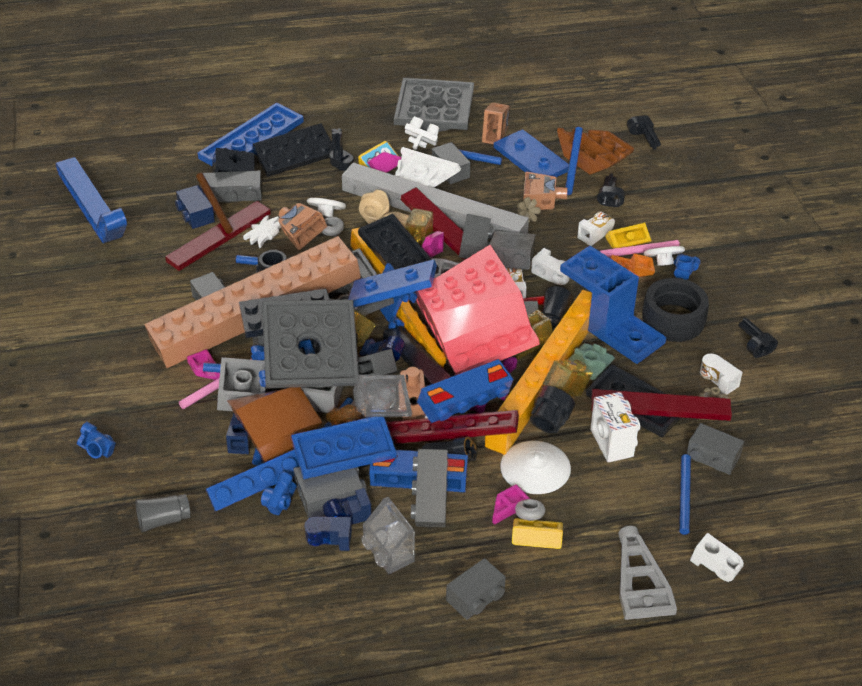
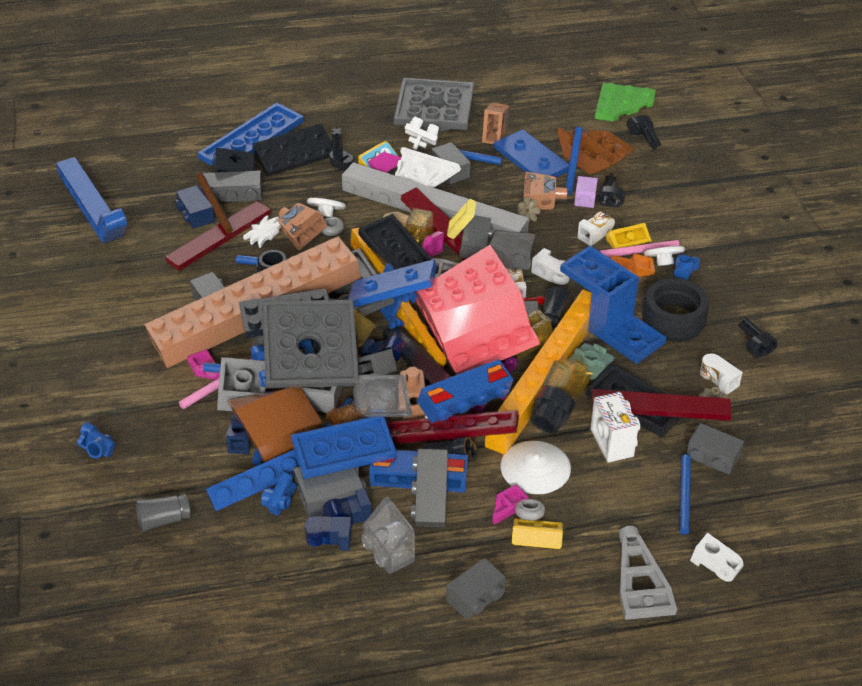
tan hair [359,190,389,224] -> none
none -> light yellow tile [447,199,476,239]
none -> lavender brick [575,176,598,208]
none -> bright green plate [595,83,656,121]

